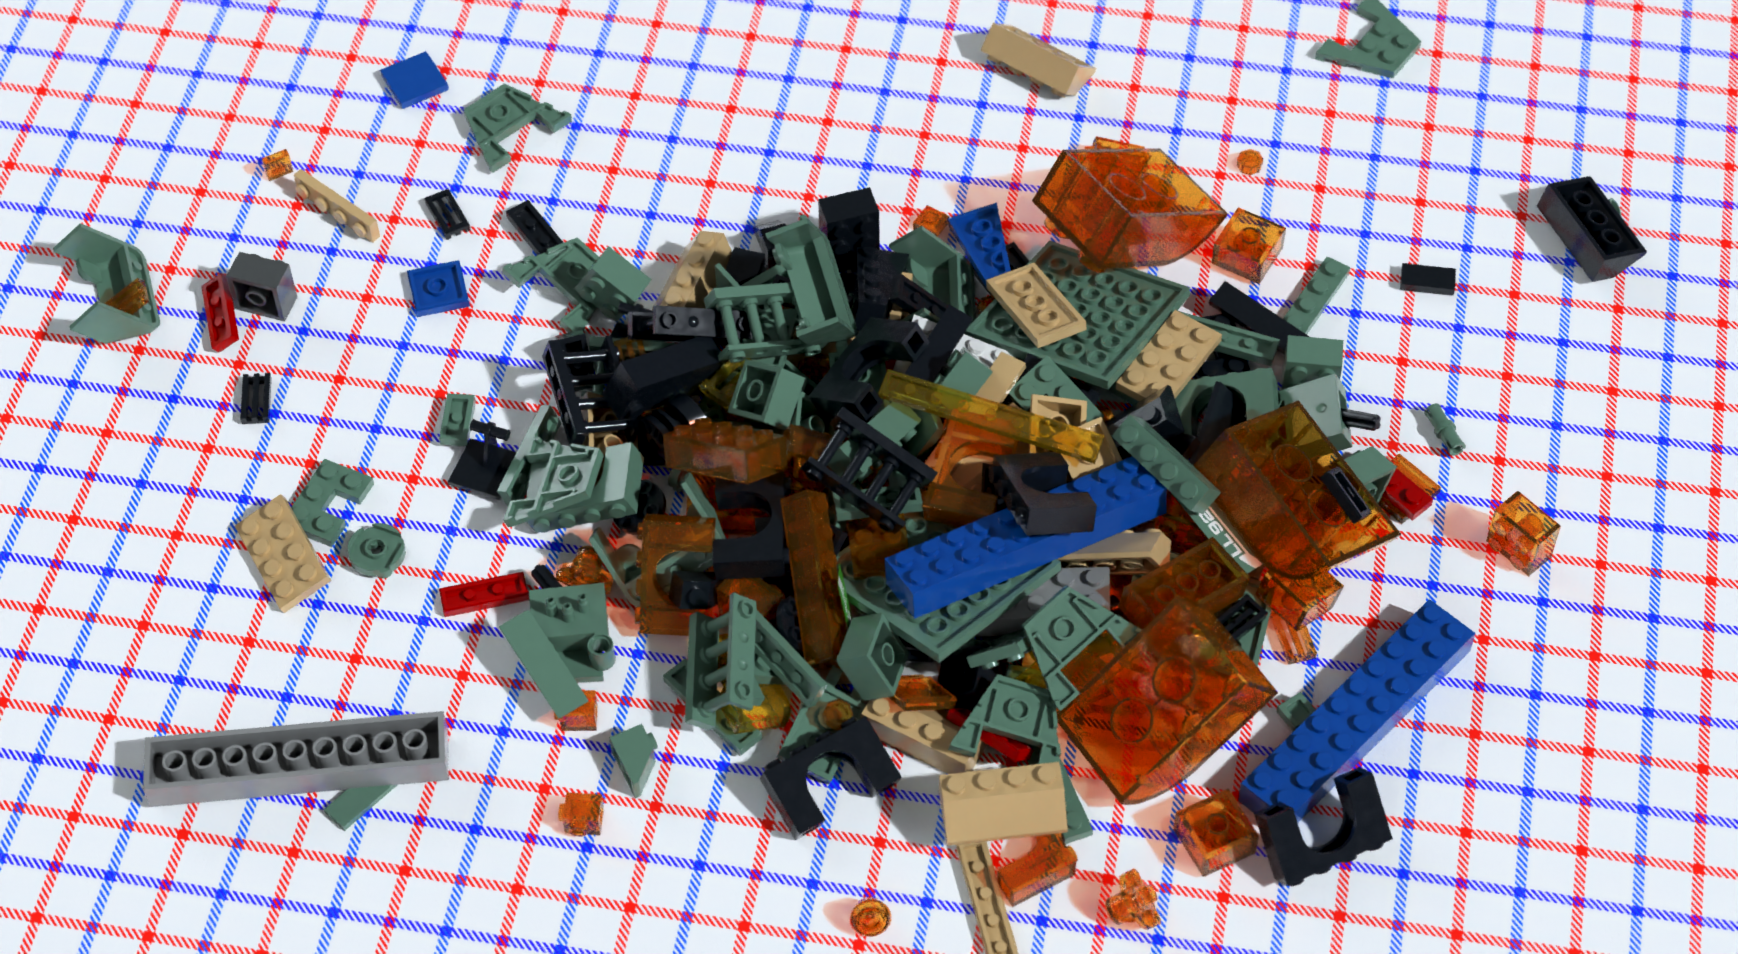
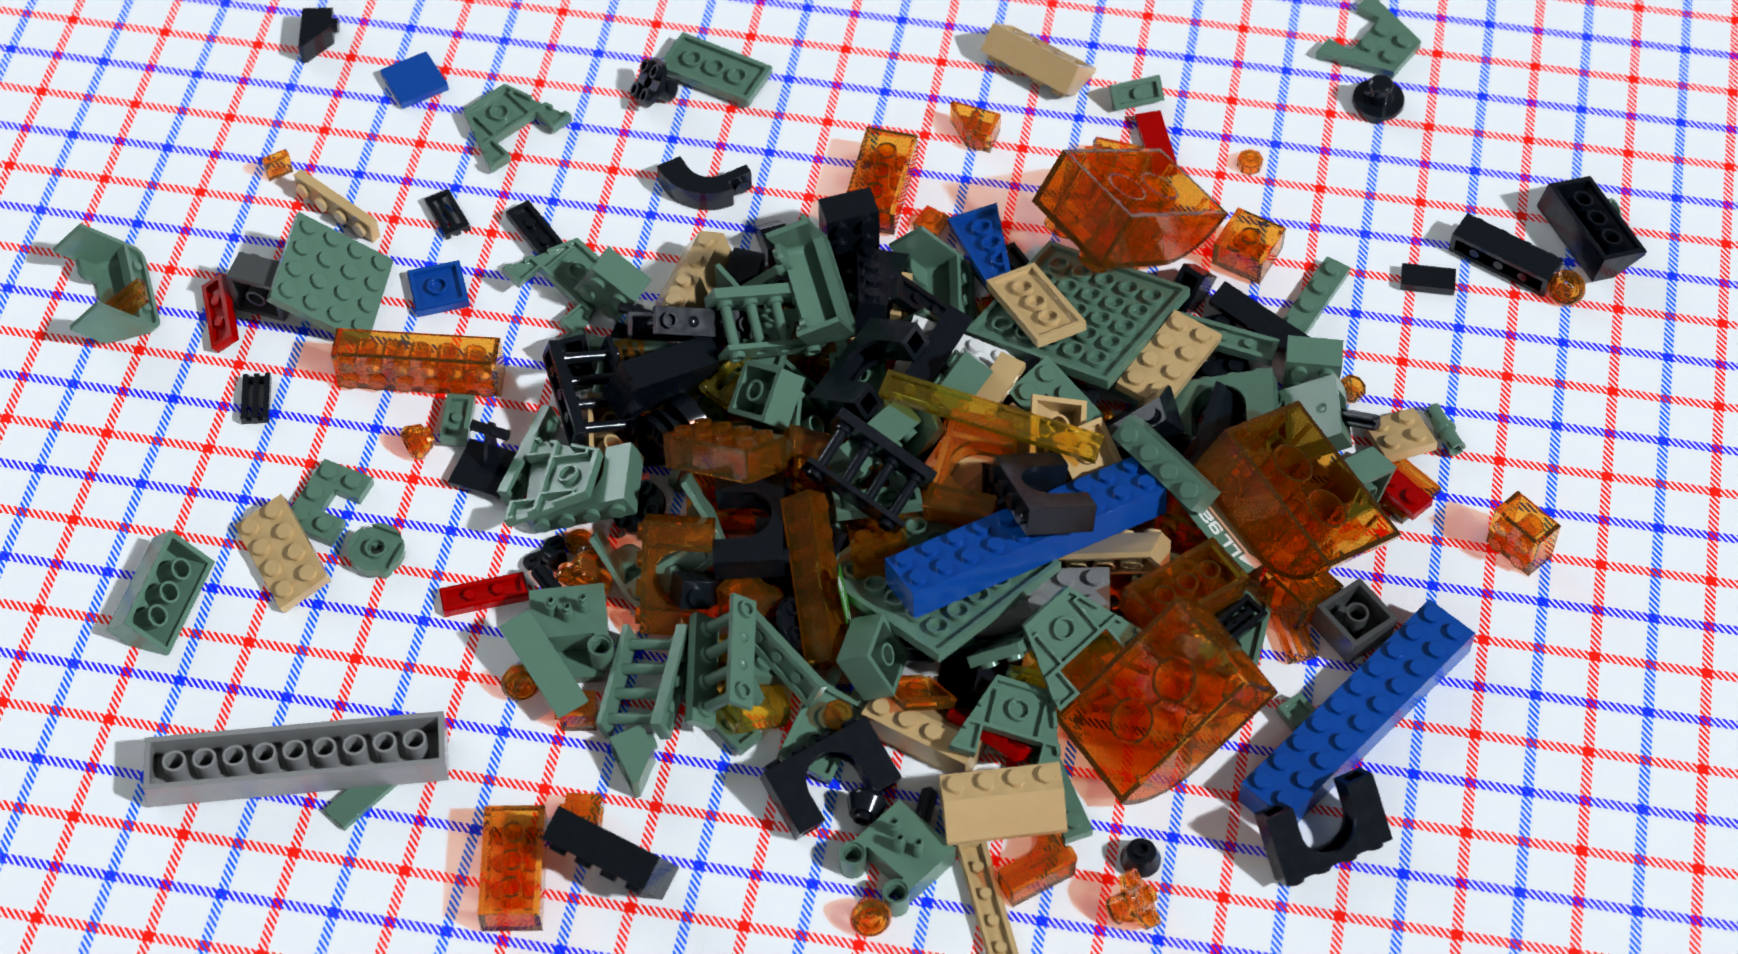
clear orange brick [1173,788,1259,877] -> none
black tile [1320,467,1372,524] -> none
none -> sand green slope [106,530,215,656]
none -> sand green plate [266,212,394,349]
none -> black slope [298,7,340,63]
none -> clear orange brick [331,328,506,397]
none -> clear orange cone [400,424,436,460]
none -> clear orange brick [477,805,548,932]
none -> clear orange cone [501,663,539,701]
none -> black piece [523,535,567,572]
none -> black wedge [542,805,679,900]
none -> clear orange plate [566,529,593,556]
none -> sand green fence [595,624,689,740]
none -> black plate [630,57,678,108]
none -> black arch [657,156,752,210]
none -> sand green plate [662,32,773,107]
none -> sand green piece [839,786,956,917]
none -> clear orange brick [846,126,918,235]
none -> black cone [847,787,887,826]
none -> clear orange slope [950,100,1001,153]
none -> sand green plate [1108,75,1165,111]
none -> black cone [1120,838,1161,878]
none -> red tile [1135,110,1179,179]
none -> black slope [1174,263,1217,314]
none -> dark grey brick [1310,578,1398,665]
none -> clear orange tile [1341,374,1366,403]
none -> black plate [1352,74,1405,124]
none -> tan plate [1362,408,1437,462]
none -> black brick [1449,213,1563,297]
none -> clear orange cone [1548,270,1586,306]

